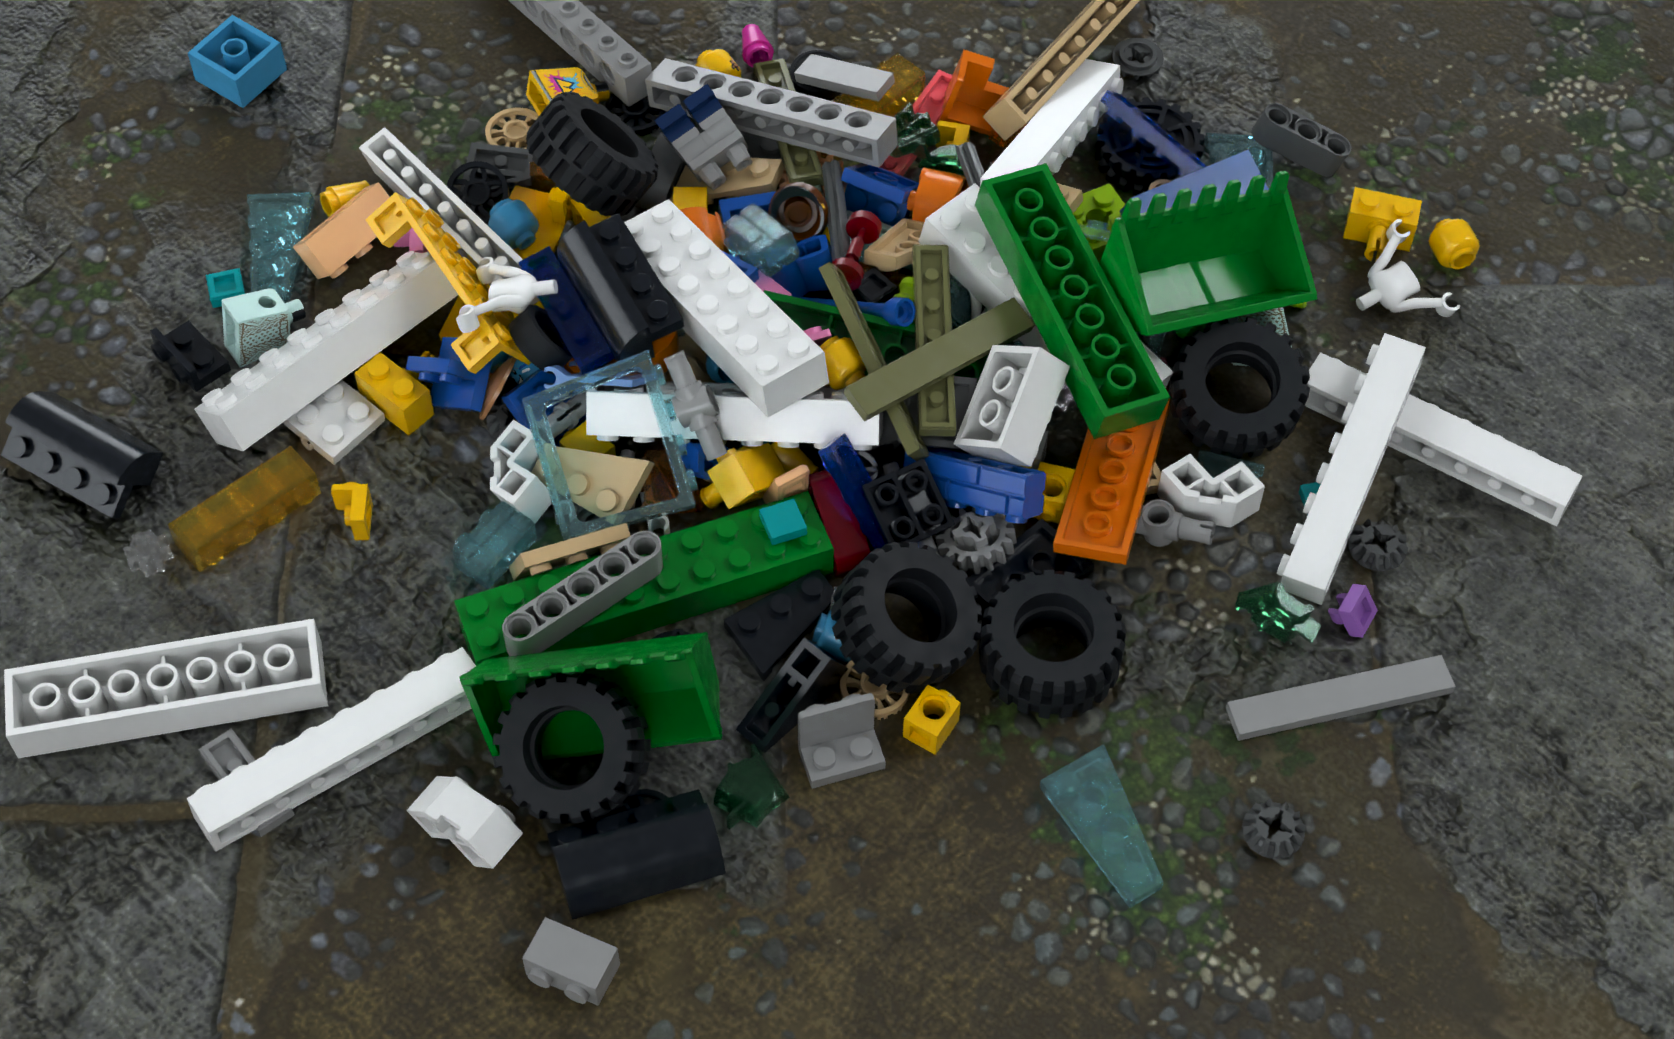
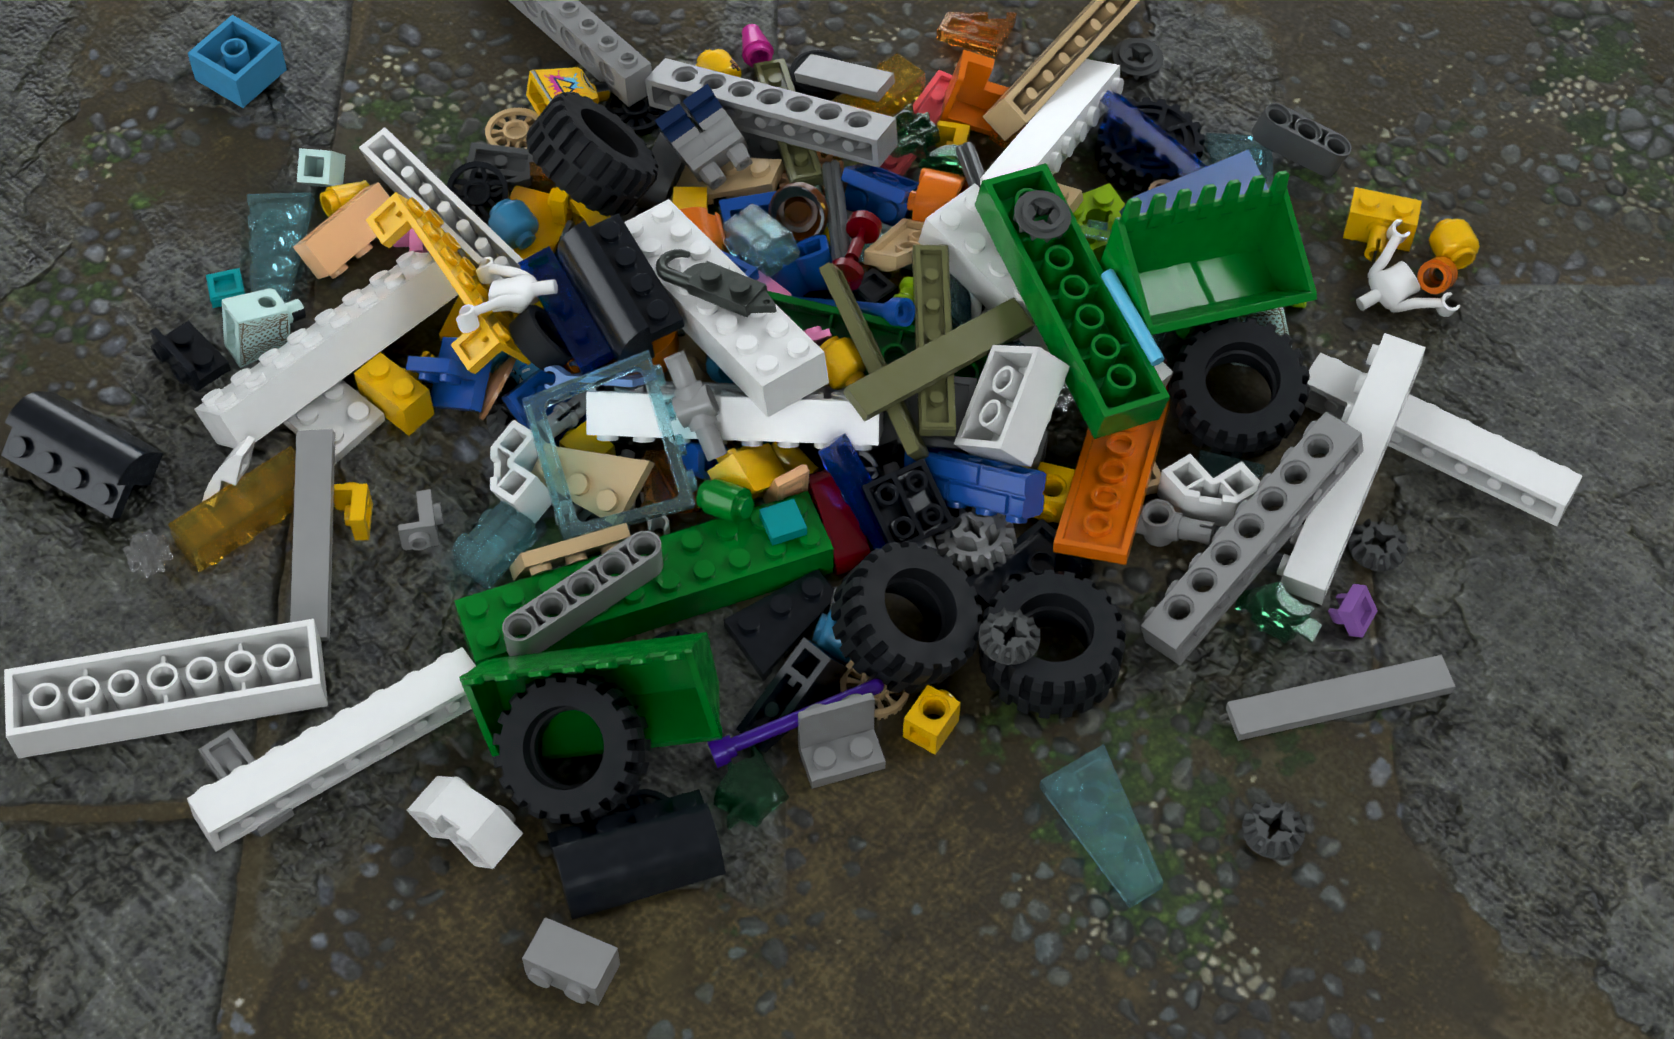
none -> white slope [202,436,256,508]
none -> light grey tile [290,429,335,641]
none -> light aqua brick [297,148,346,187]
none -> light grey bracket [398,489,444,550]
none -> pearl dark grey plate [656,249,777,317]
none -> green brick [696,478,754,524]
none -> dark purple piece [707,679,884,768]
none -> clear orange wing [936,12,1017,57]
none -> dark grey gear [979,608,1040,665]
none -> dark grey gear [1013,190,1071,243]
none -> medium azure bar [1101,269,1165,366]
none -> light grey brick [1140,411,1364,665]
none -> orange brick [1417,256,1458,294]

